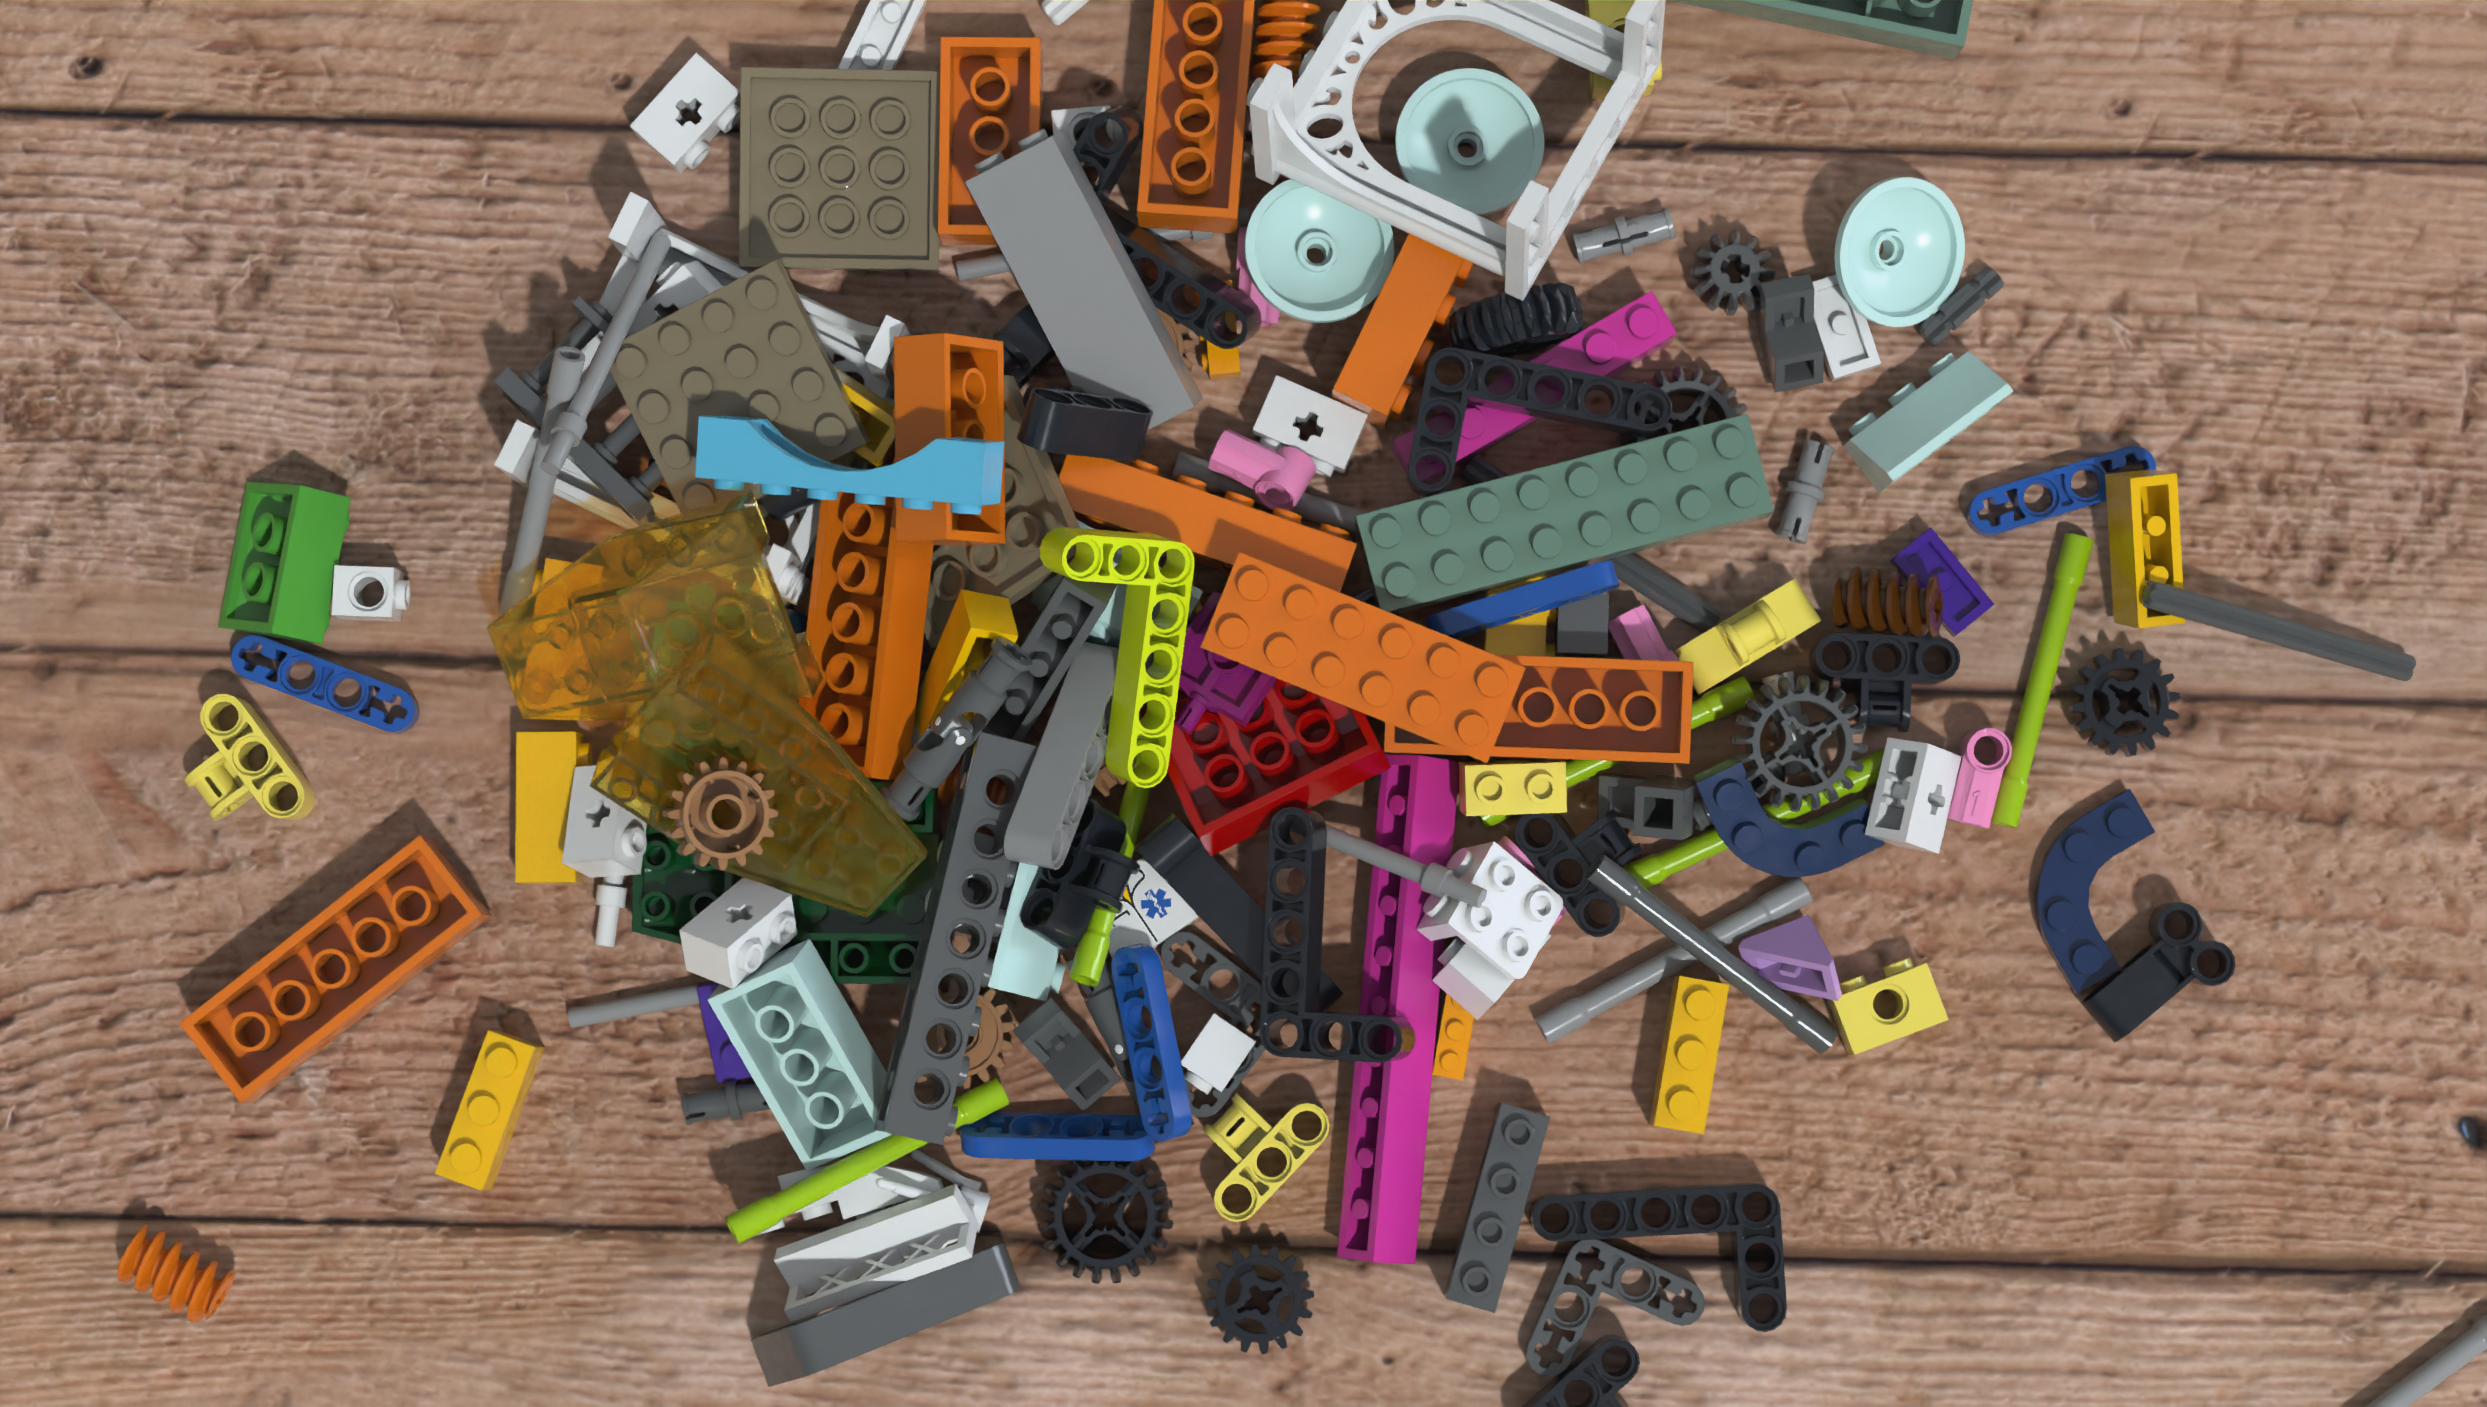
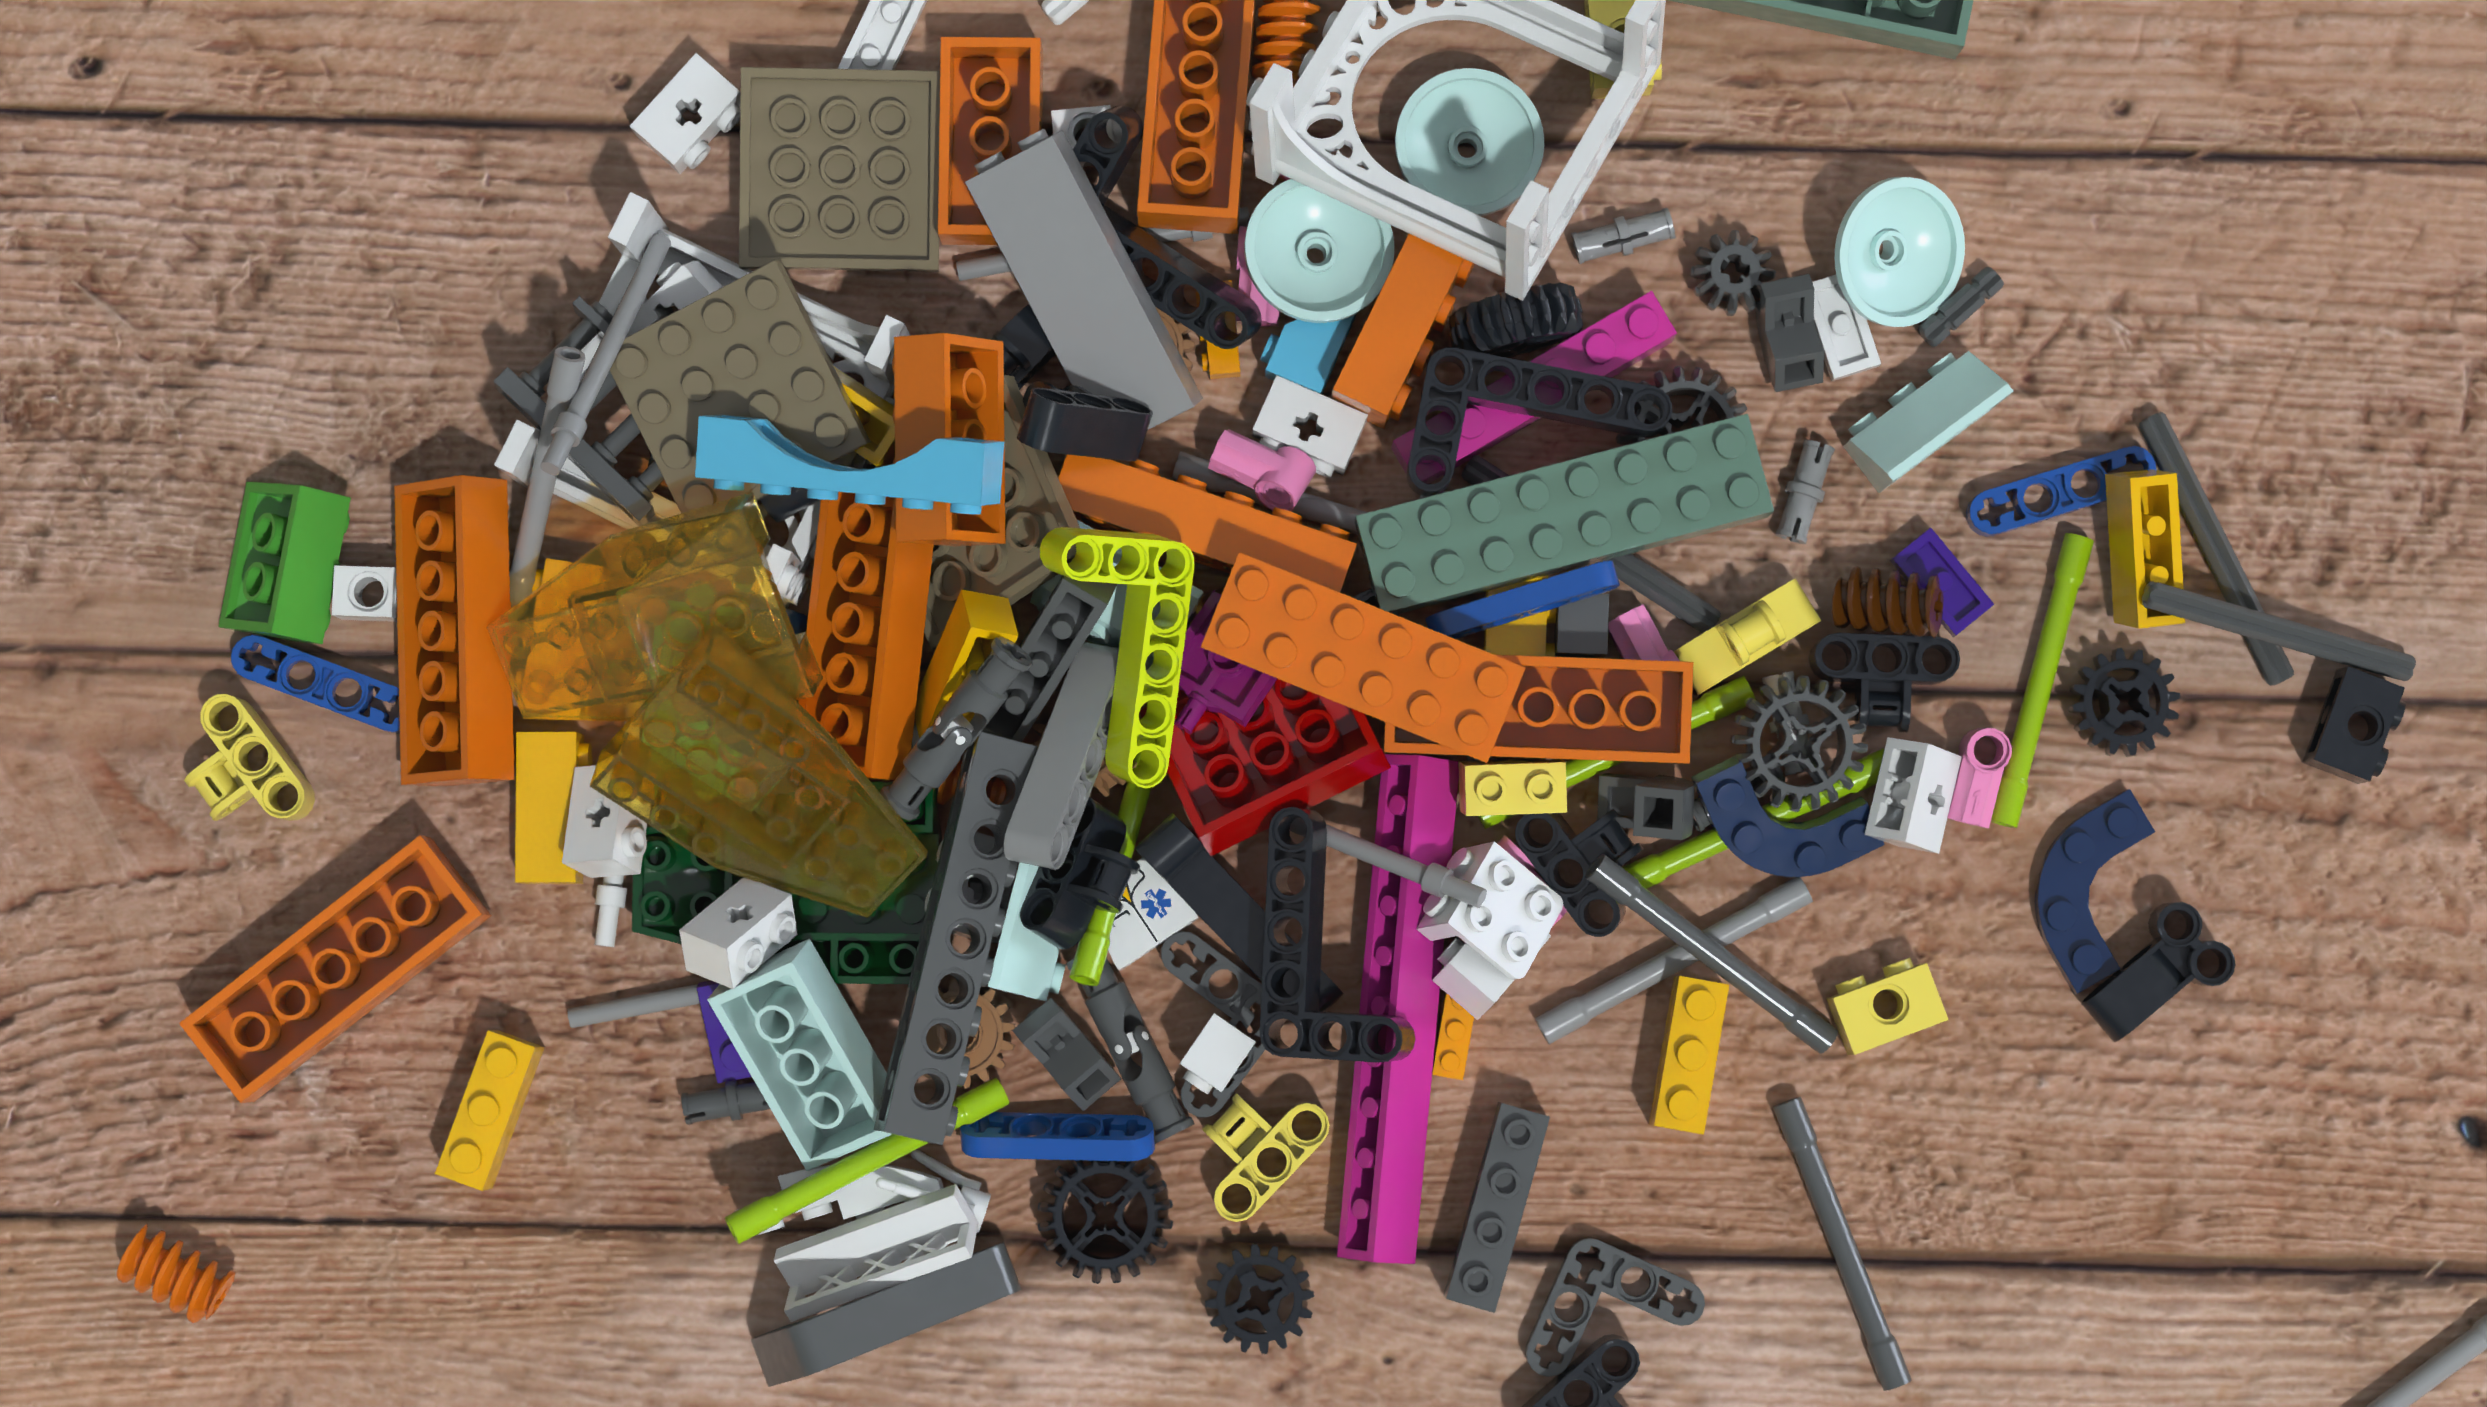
medium nougat gear [662,757,778,870] -> none
blue beam [1111,943,1192,1142] -> none
black beam [1529,1183,1787,1332] -> none
lavender slope [1738,915,1842,1001] -> none
none -> orange brick [394,475,515,786]
none -> medium azure slope [1260,314,1357,394]
none -> dark grey piece [1773,1096,1912,1391]
none -> dark grey axle [2139,412,2294,686]
none -> black brick [2302,666,2406,784]

